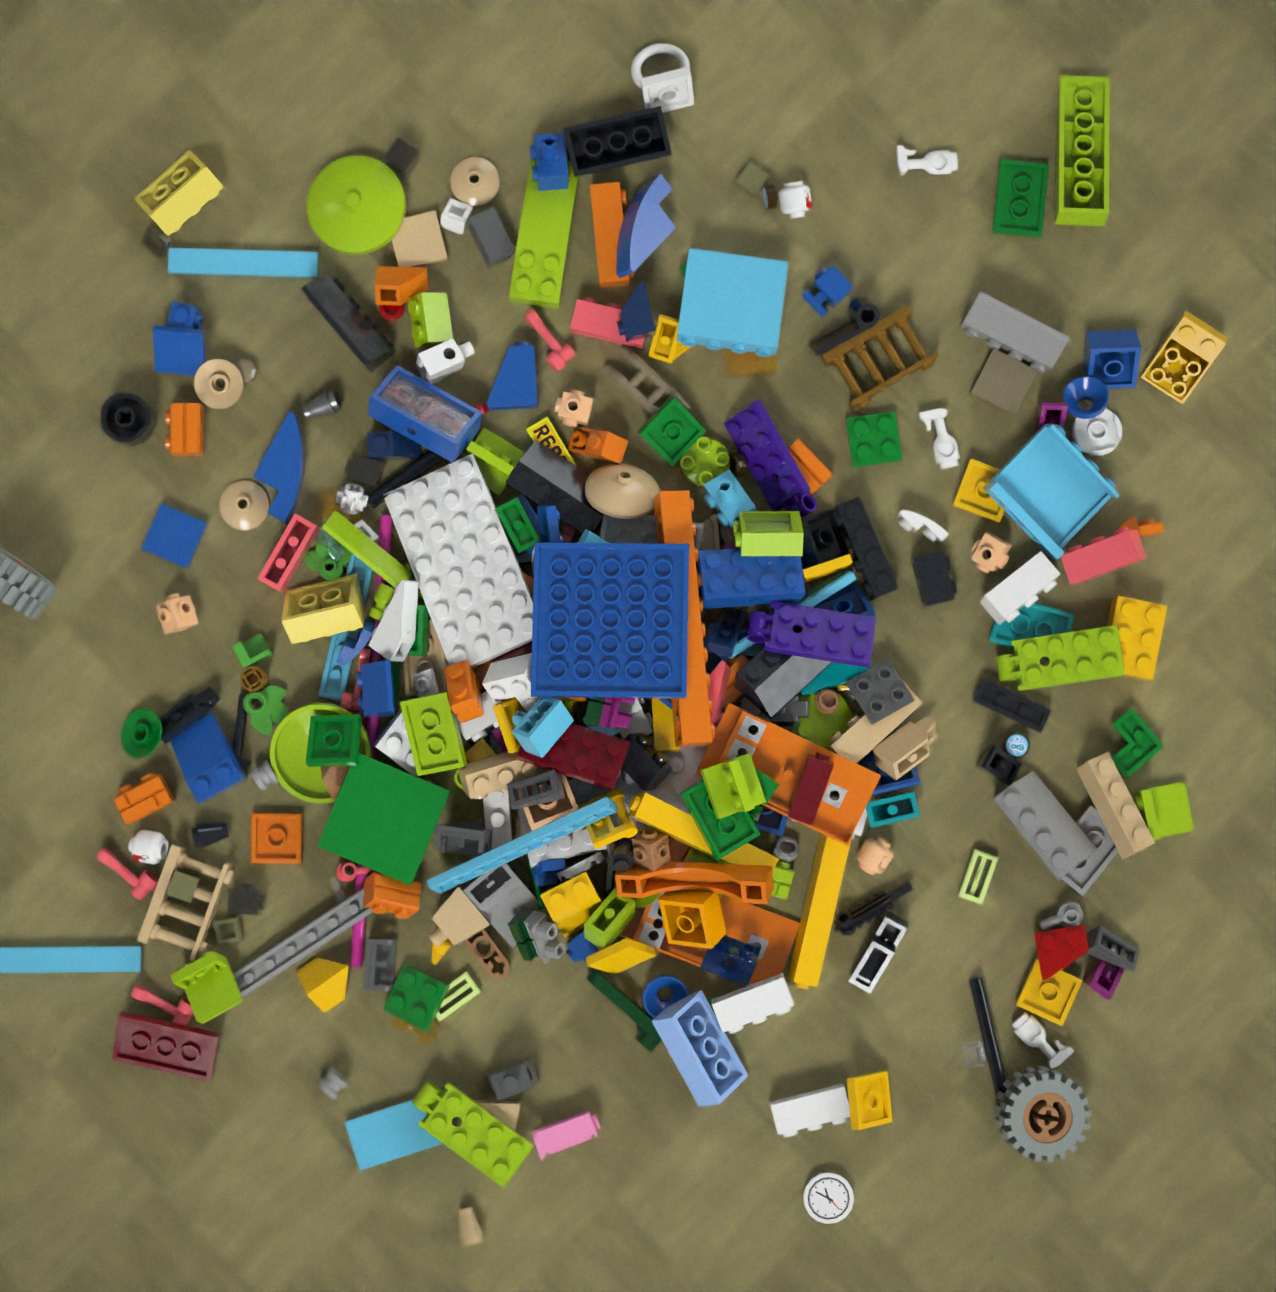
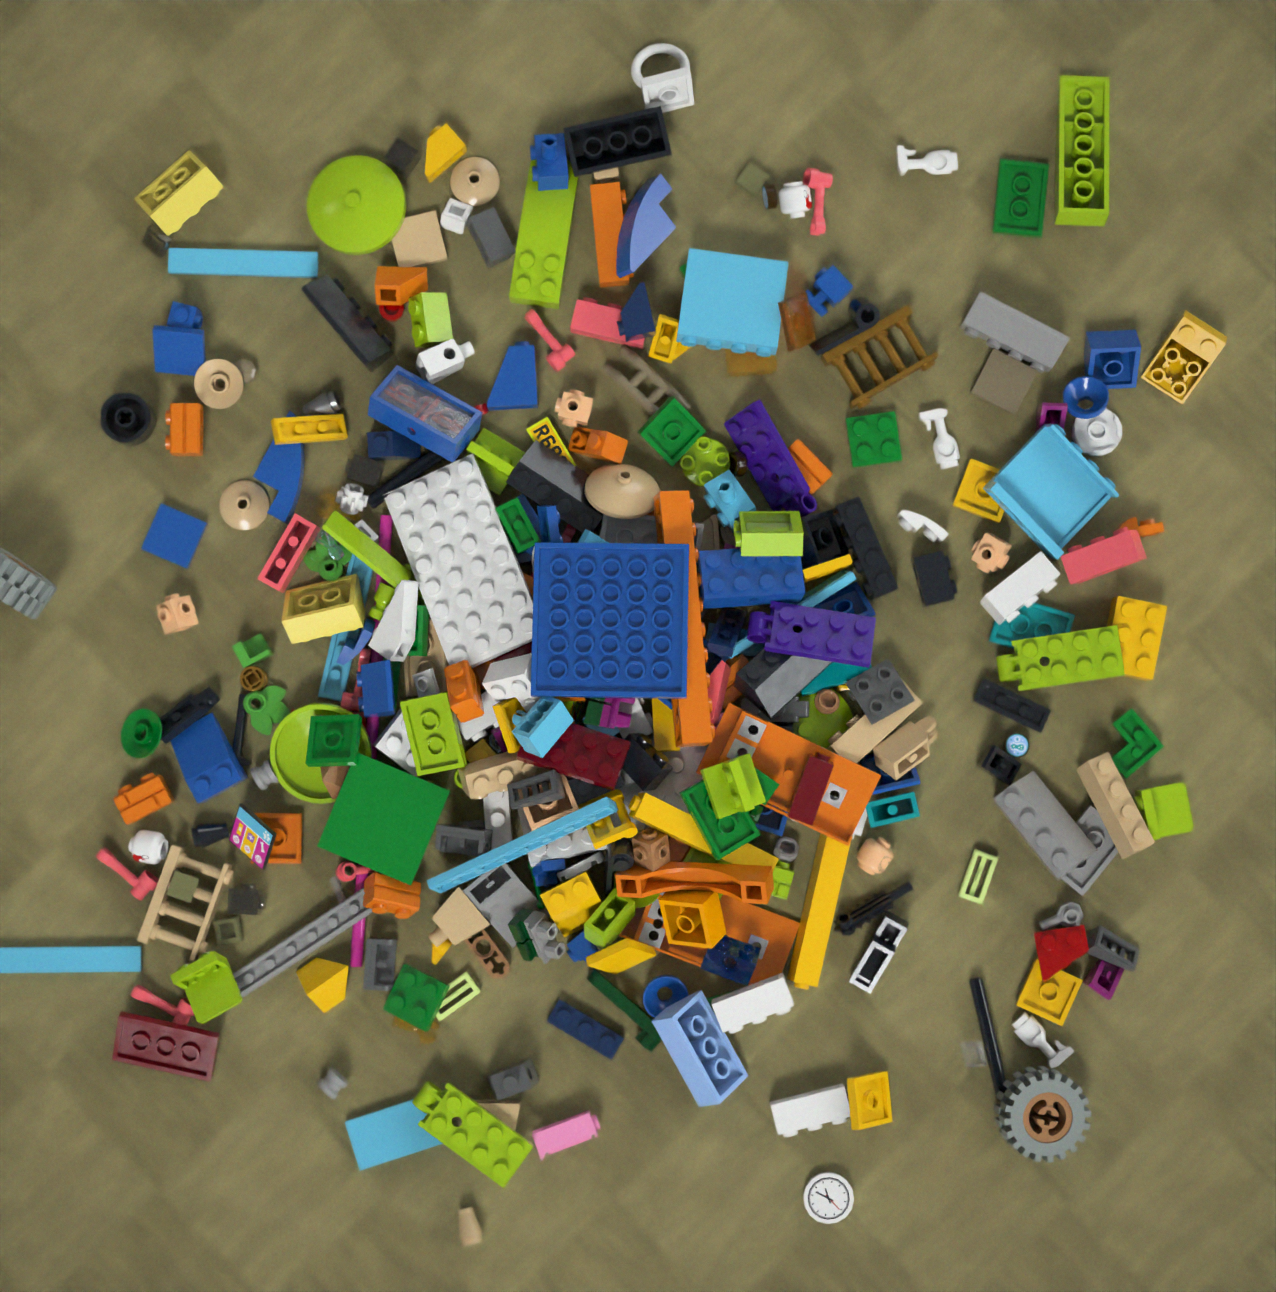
none -> piece [229,803,277,870]
none -> yellow tile [271,414,348,445]
none -> yellow slope [425,123,467,183]
none -> dark blue plate [547,999,624,1060]
none -> tan tile [593,168,619,184]
none -> clear orange tile [778,292,816,352]
none -> coral brick [803,167,833,236]

